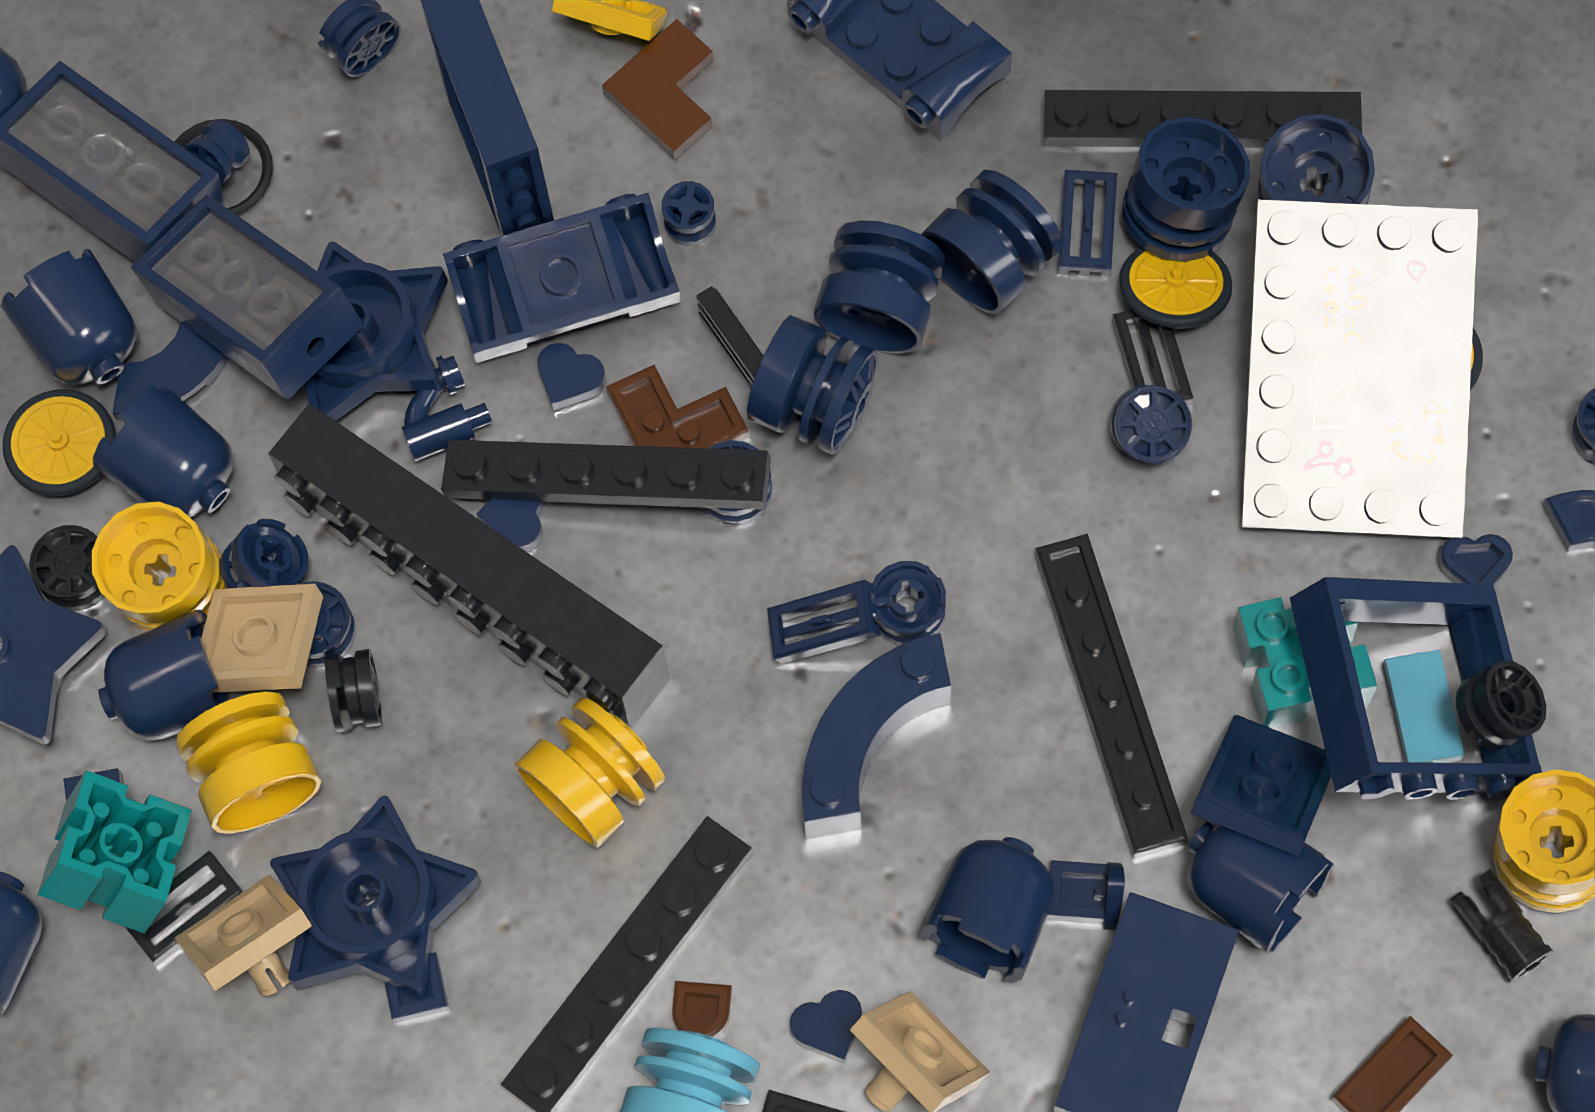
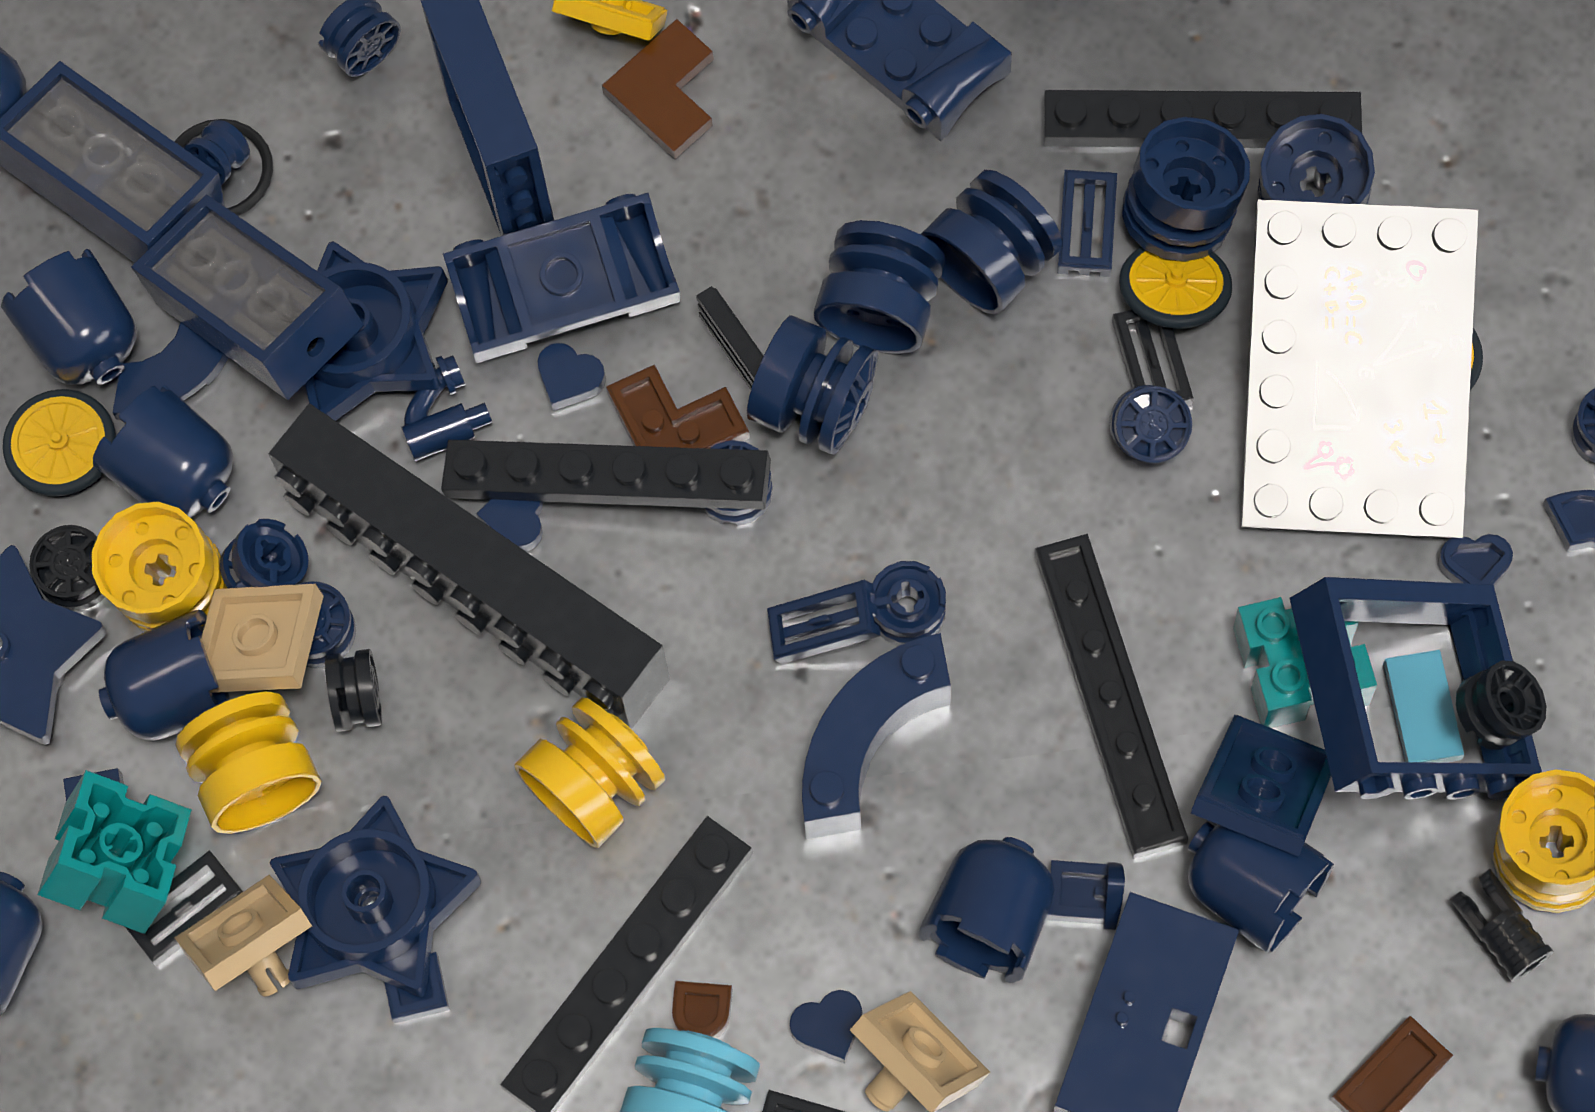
dark blue wheel [662,181,716,247] -> none

